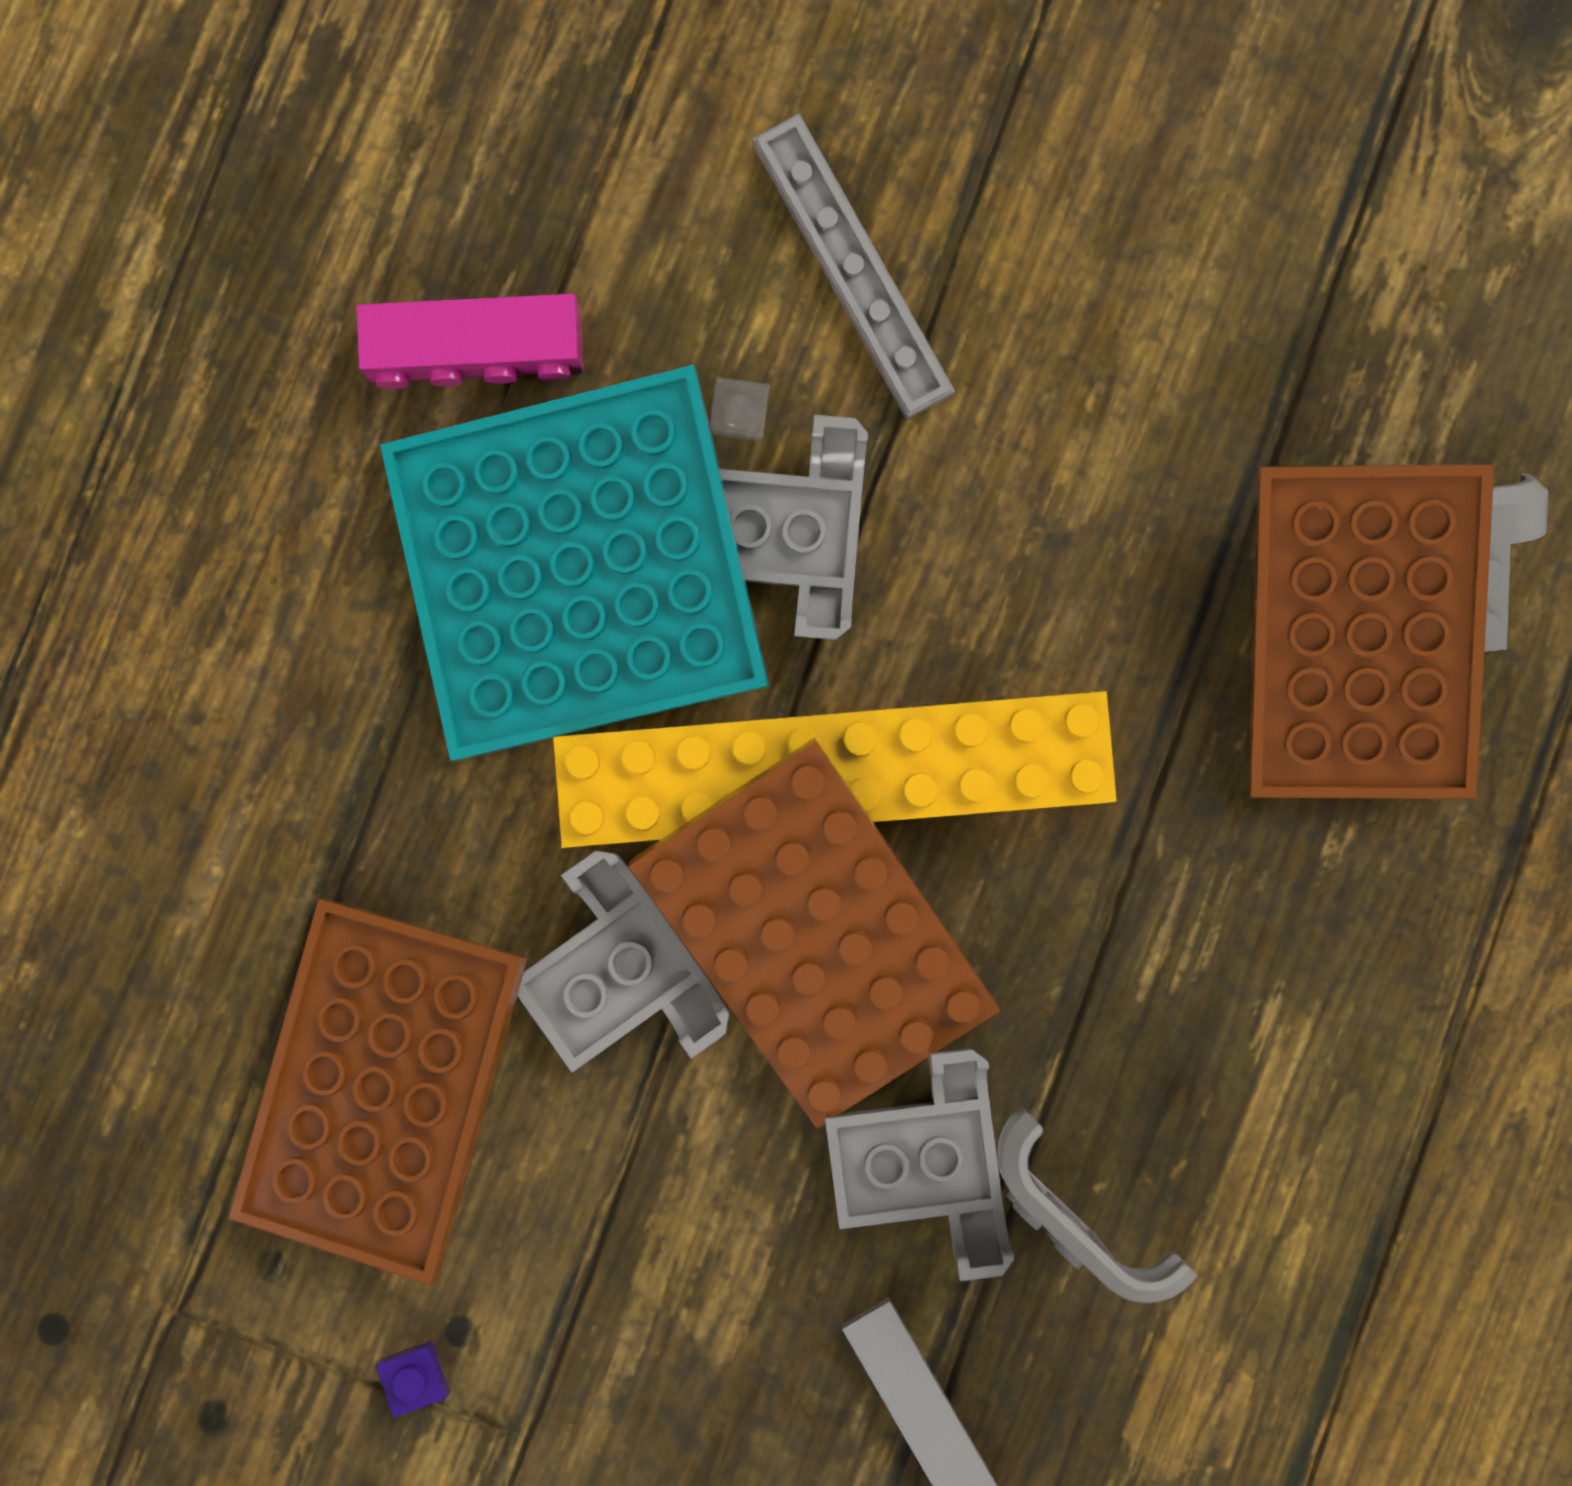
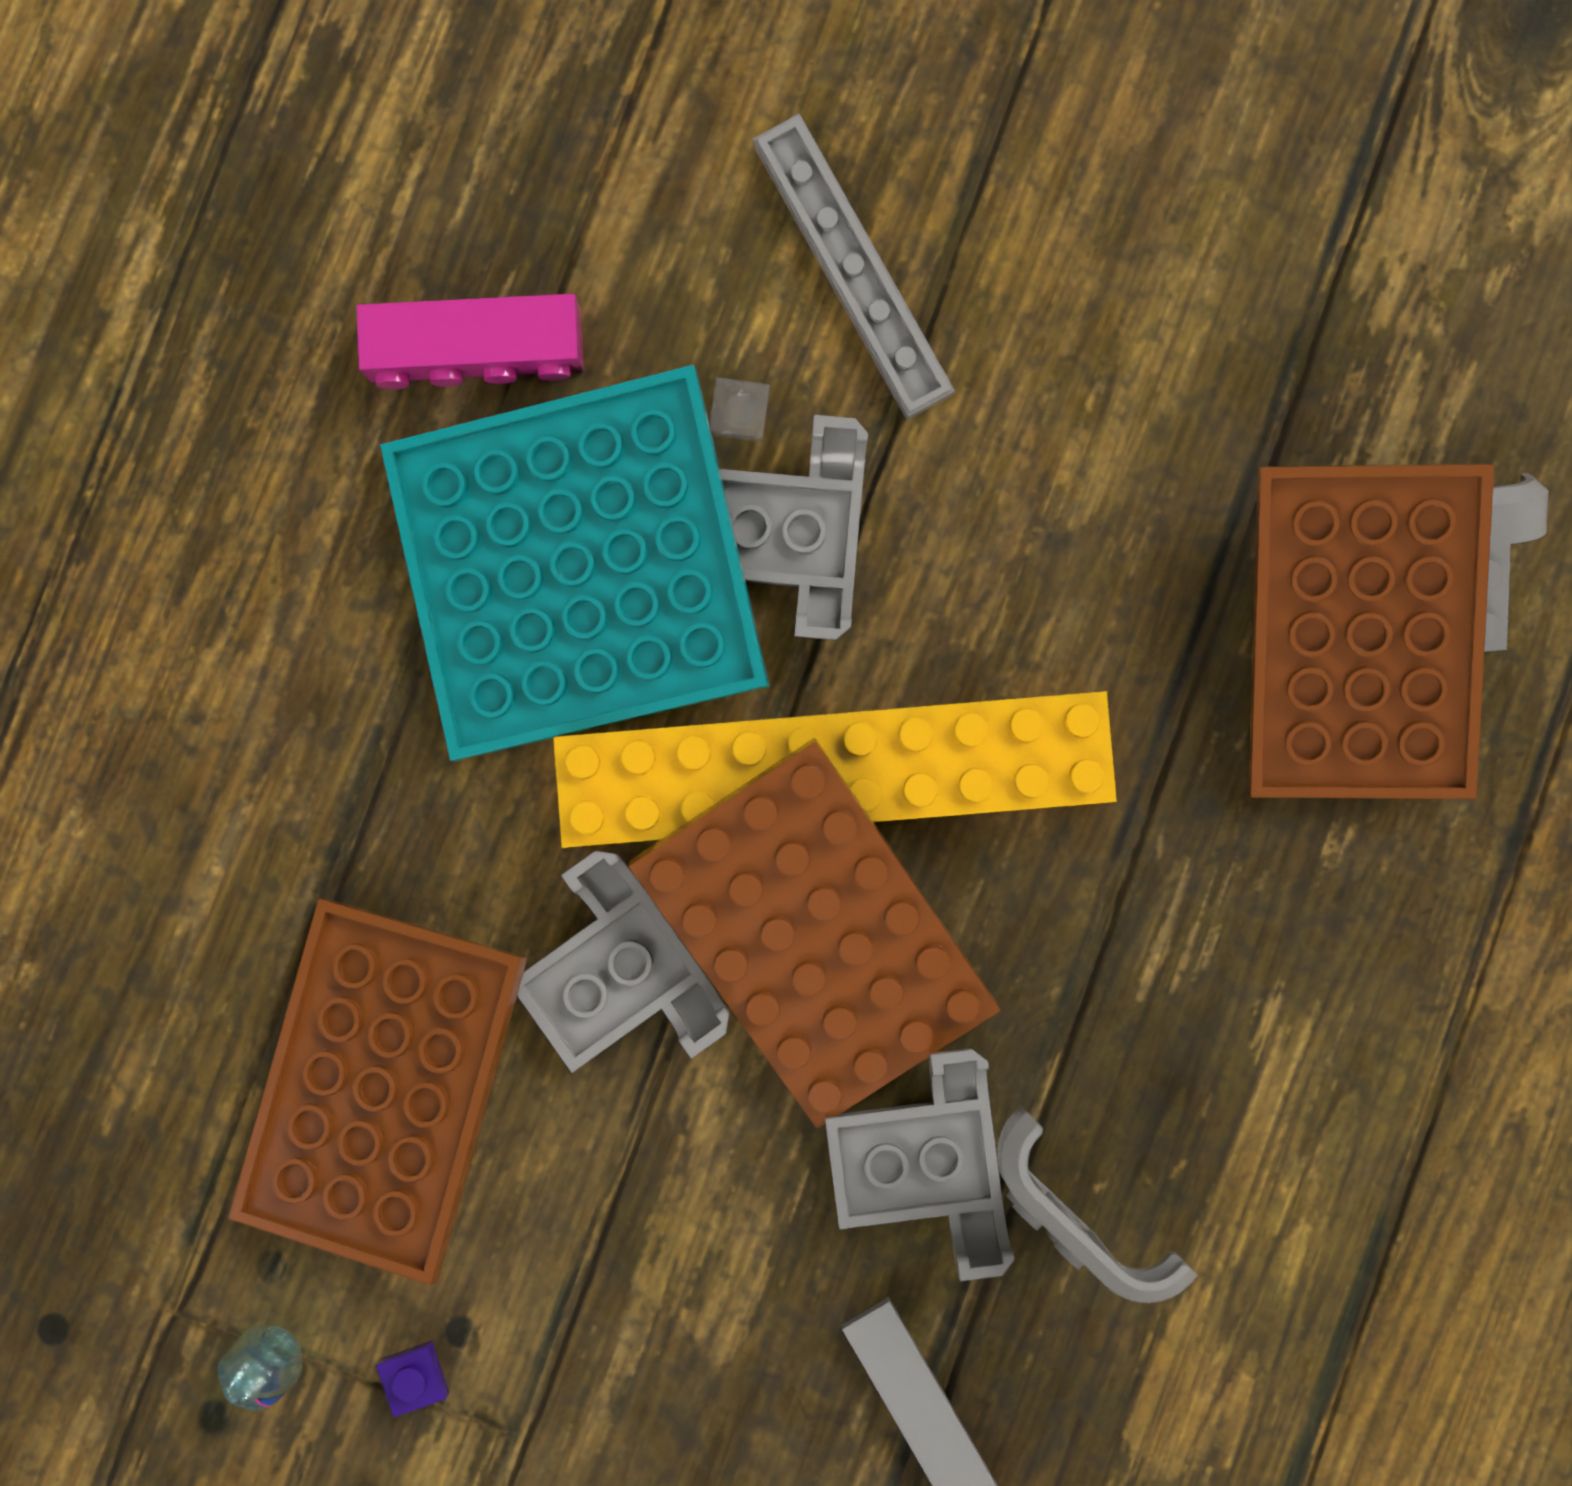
none -> clear light blue head [217,1325,302,1411]

